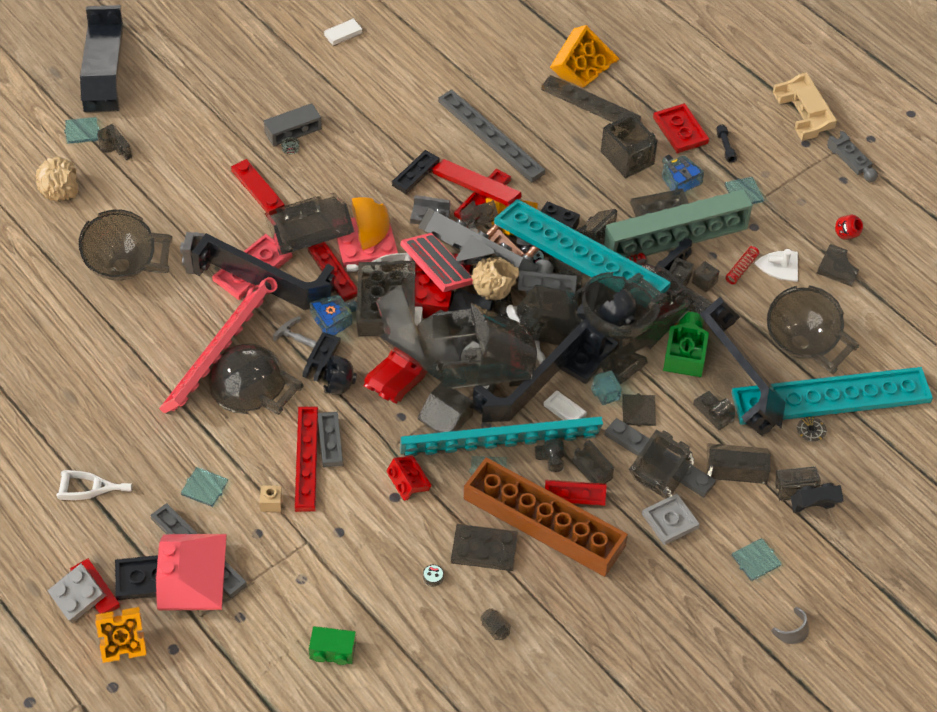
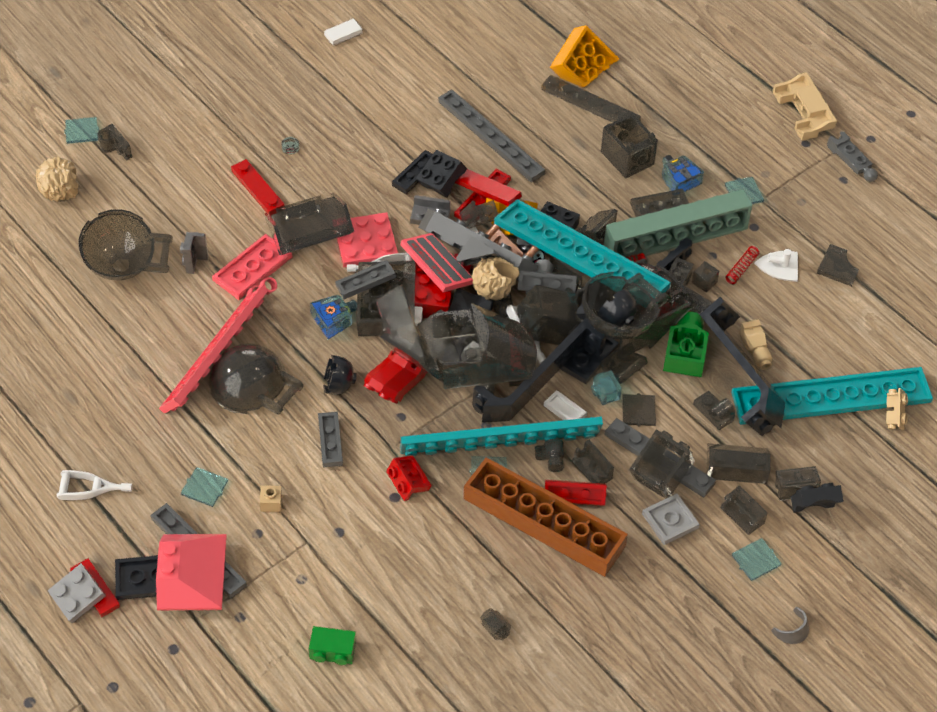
black panel [80,5,123,112] -> none
light orange brick [95,607,147,663] -> none
black panel [192,233,336,310] -> none
dark grey brick [263,103,322,147] -> none
light grey piece [273,316,317,348] -> none
red tile [295,406,318,512] -> none
black hinge [302,332,341,382] -> none
red tile [308,241,360,303] -> none
light orange brick [352,197,390,250] -> none
clear smoke slope [418,381,474,433] -> none
tile [423,564,444,586] -> none
clear smoke plate [451,524,518,571] -> none
red plate [653,103,709,154] -> none
black bar [716,124,737,163] -> none
clear smoke windscreen [767,285,859,374] -> none
clear smoke piece [797,417,827,442] -> none
red head [835,214,863,240] -> none
none -> dark grey plate [335,260,396,299]
none -> black brick [416,150,468,198]
none -> clear smoke hinge [720,485,767,535]
none -> tan piece [739,319,772,370]
none -> tan hinge [886,388,908,430]

